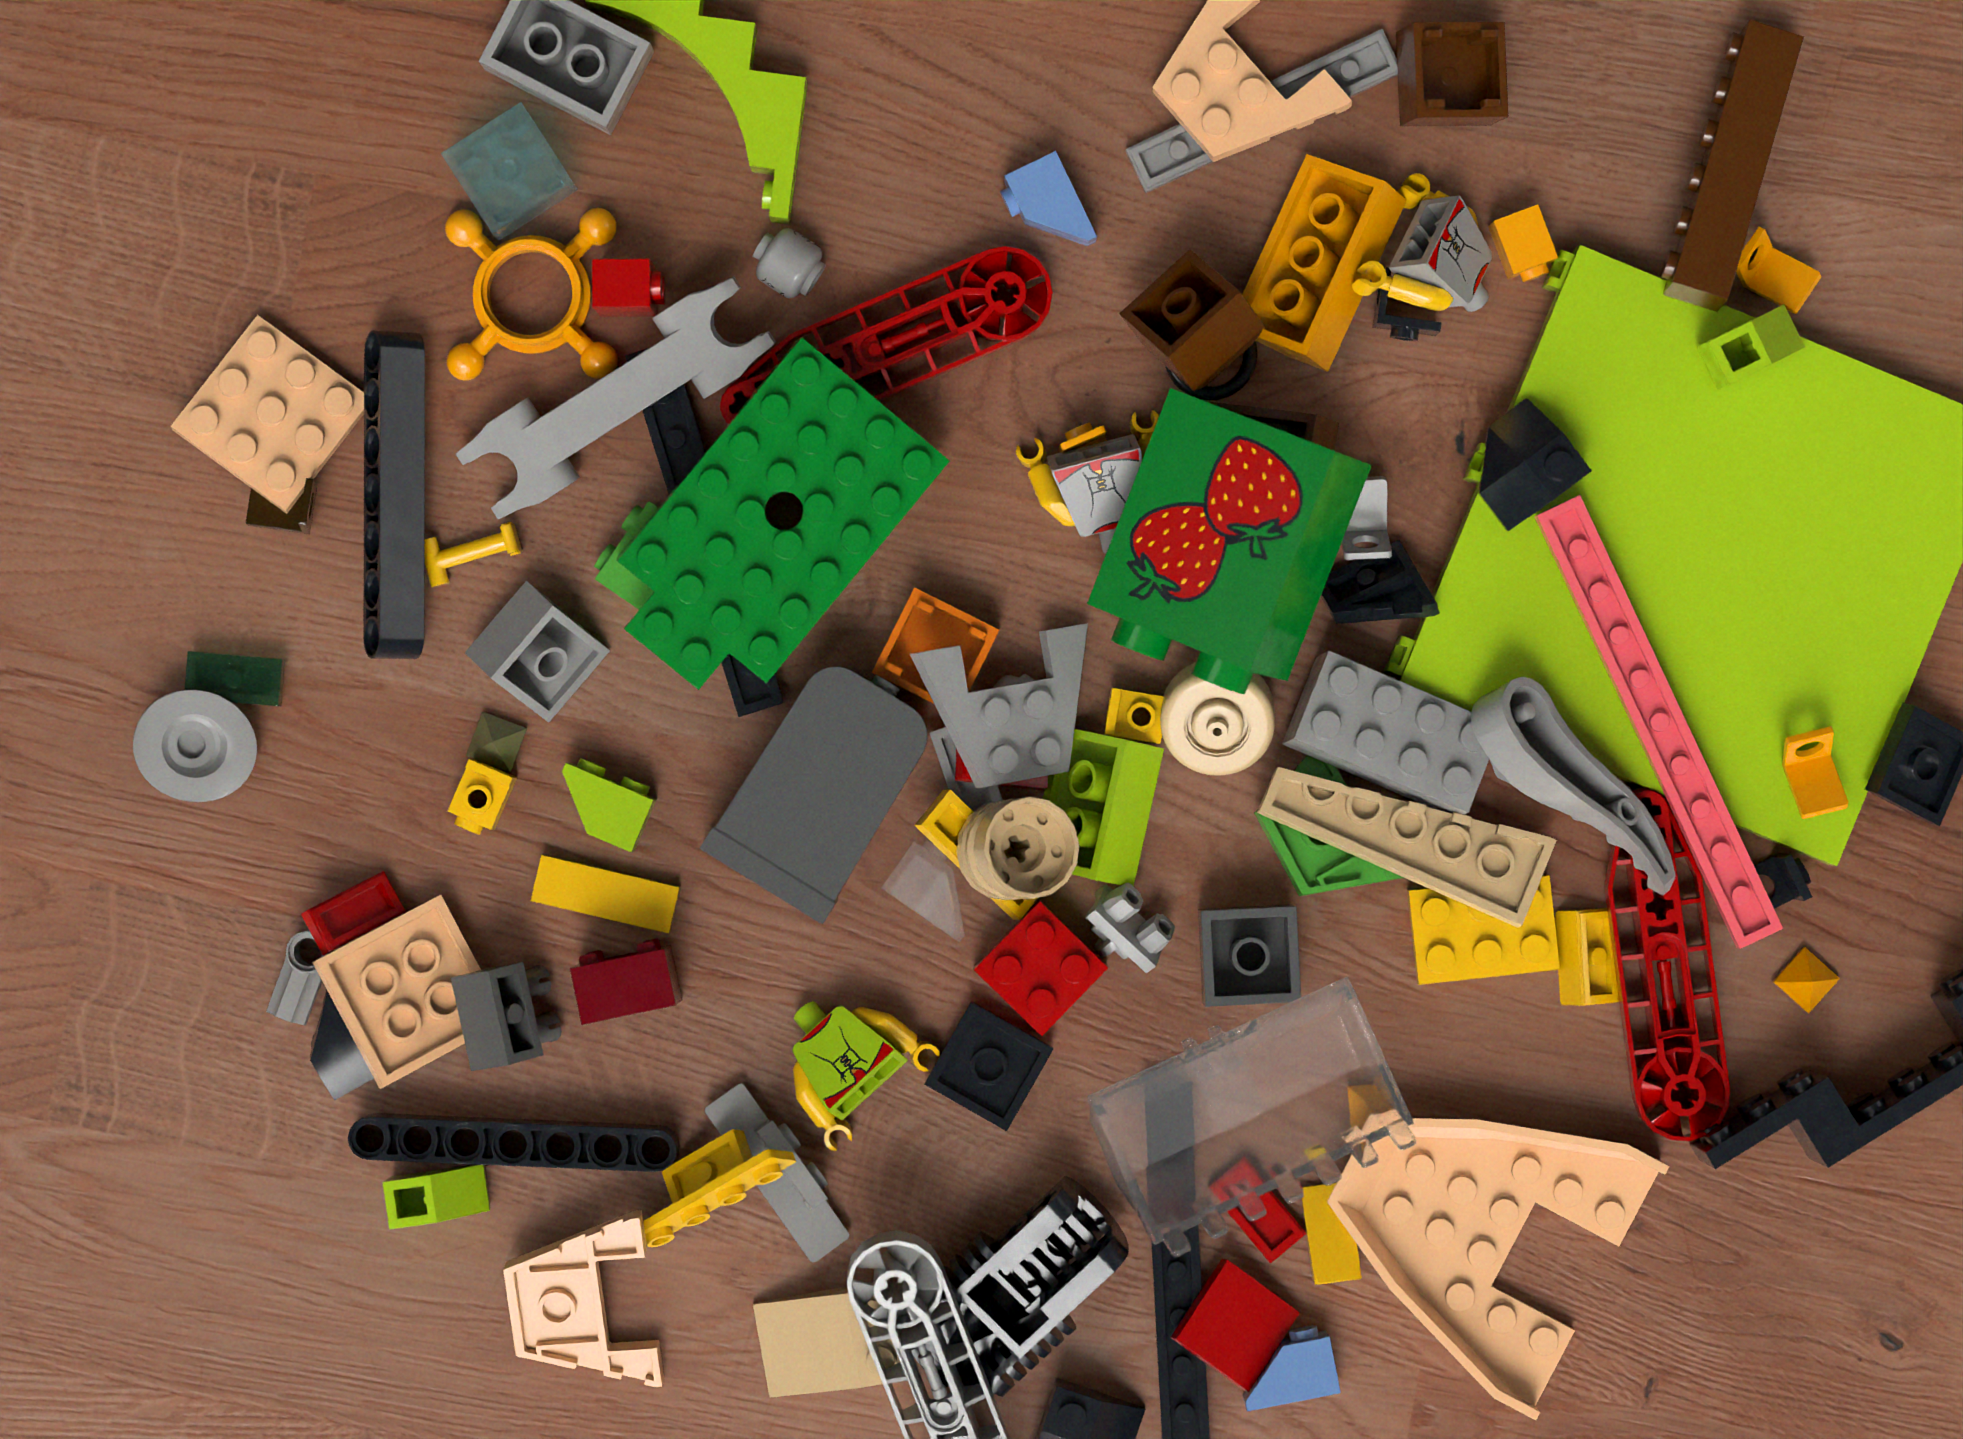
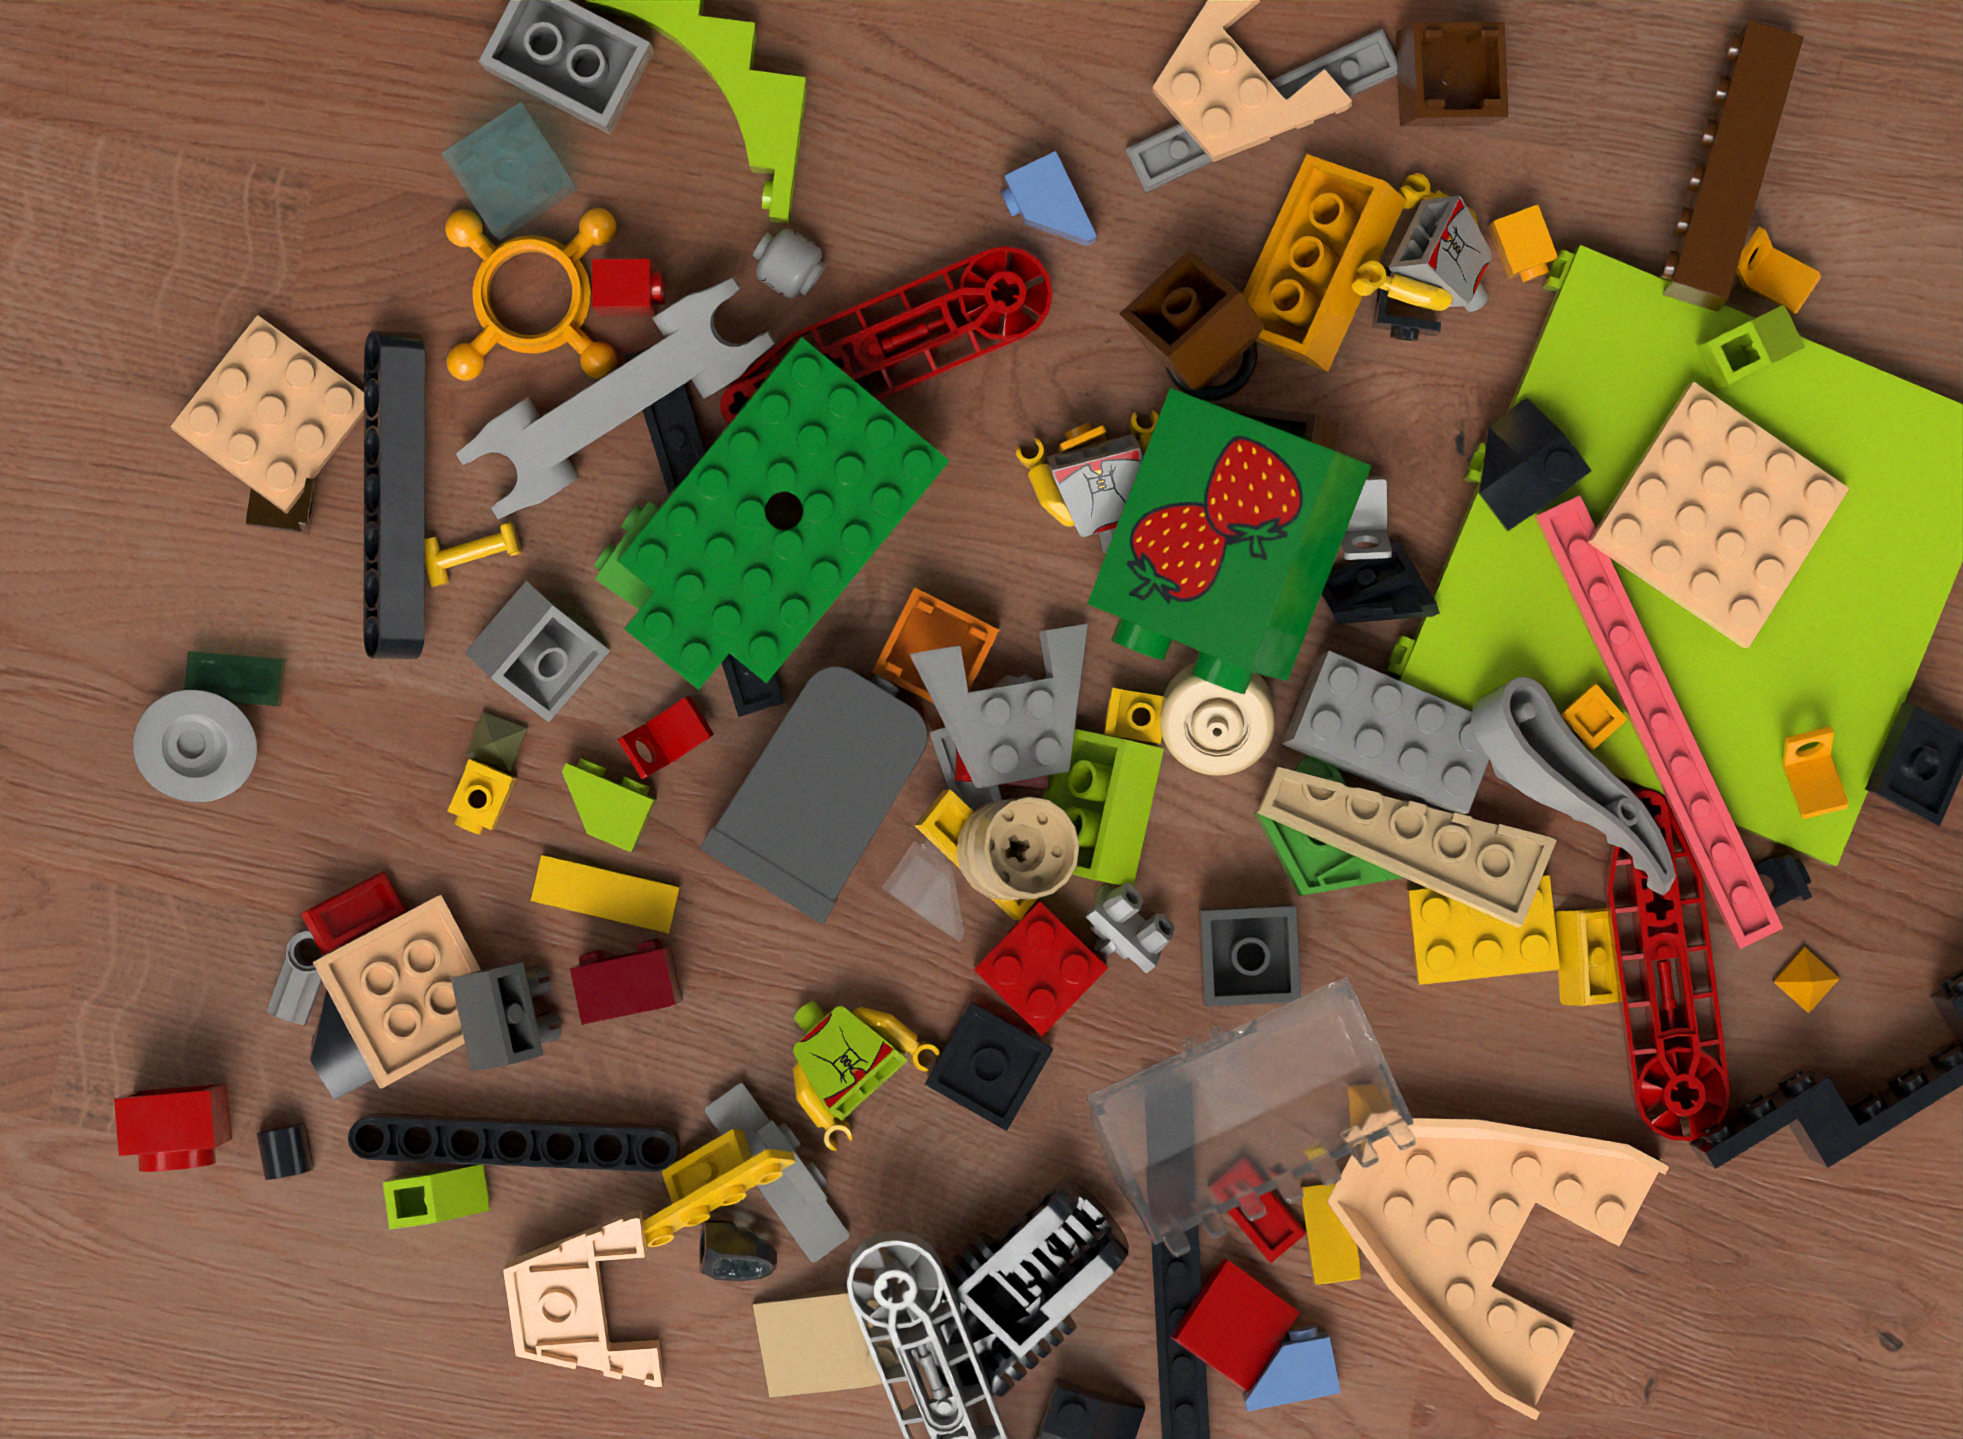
none -> red piece [114,1083,232,1172]
none -> black brick [256,1123,314,1180]
none -> red bracket [618,695,714,779]
none -> black rock [699,1221,777,1281]
none -> light orange plate [1559,683,1628,751]
none -> light nougat plate [1587,382,1850,648]

